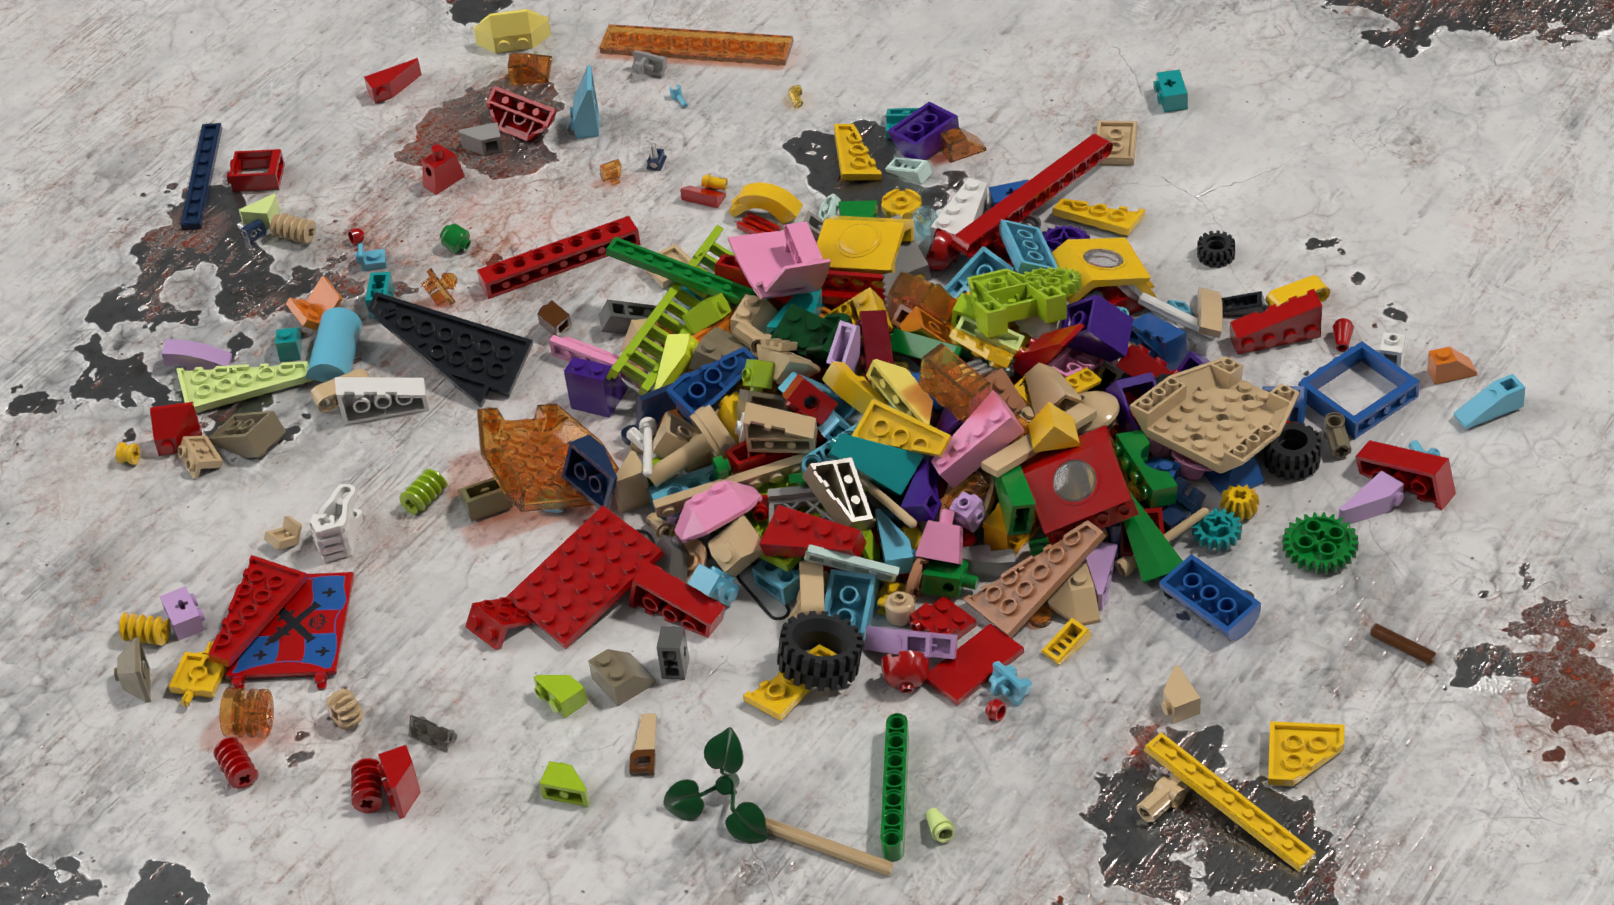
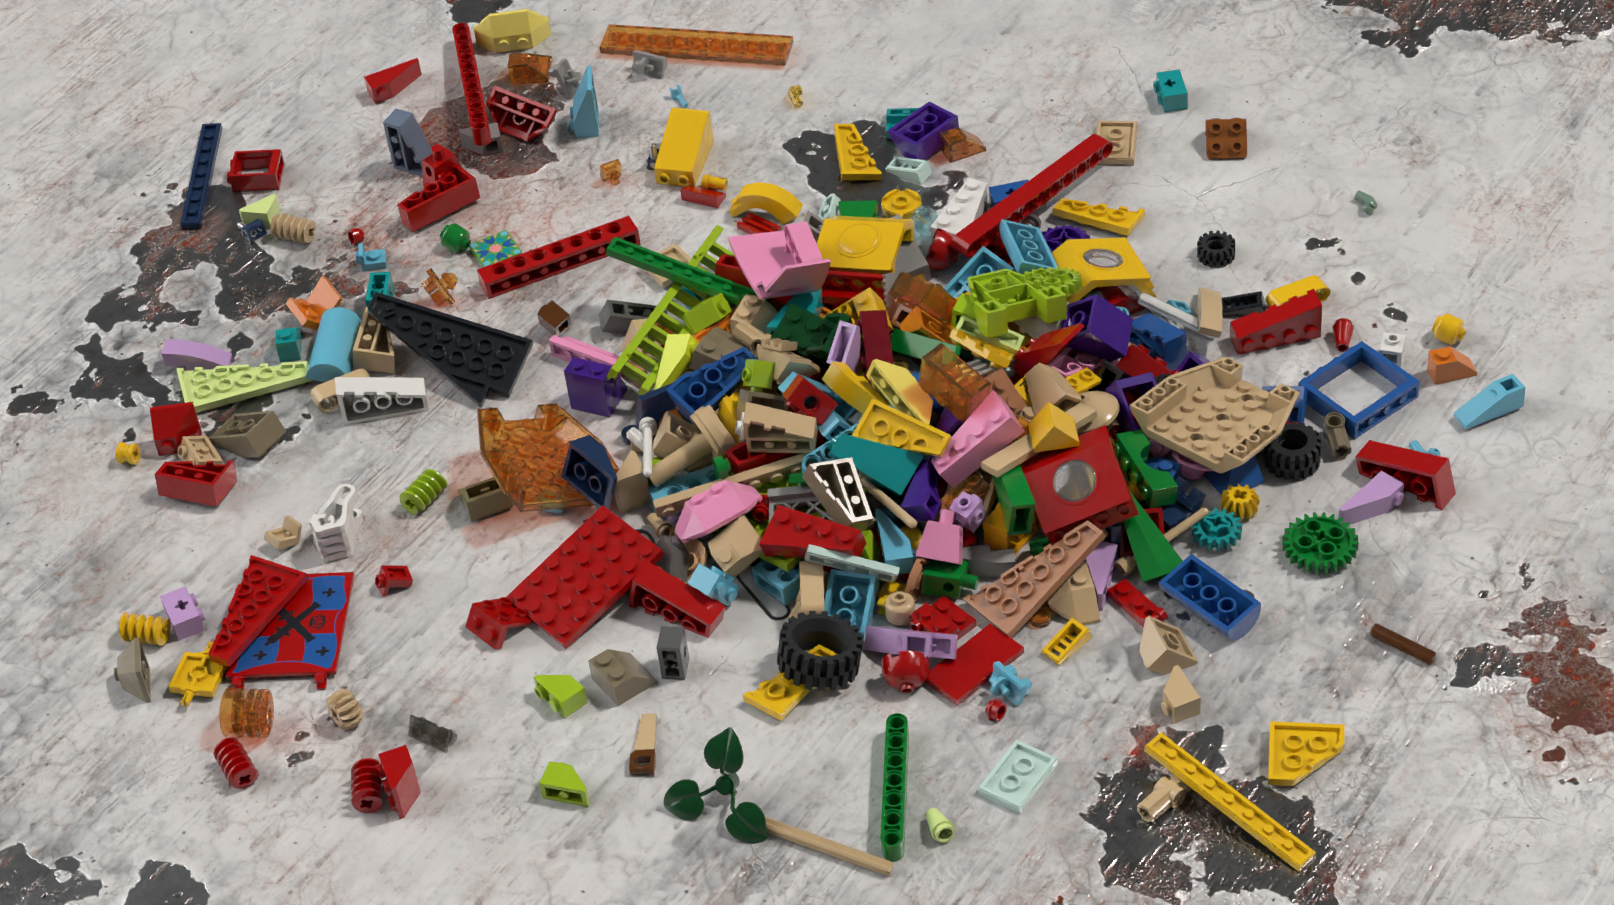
none -> red wedge [154,461,237,507]
none -> tan wedge [352,307,395,374]
none -> red bracket [375,565,413,596]
none -> sand blue wedge [383,108,432,177]
none -> red wedge [397,163,481,232]
none -> red beam [452,23,492,146]
none -> tile [469,230,522,268]
none -> light grey hips [548,59,582,98]
none -> yellow slope [654,107,714,187]
none -> light aqua tile [977,739,1058,814]
none -> red plate [1107,579,1168,628]
none -> tan slope [1139,616,1198,675]
none -> dark orange bracket [1205,118,1247,159]
none -> sand green arm [1354,190,1377,214]
none -> yellow head [1432,313,1467,345]

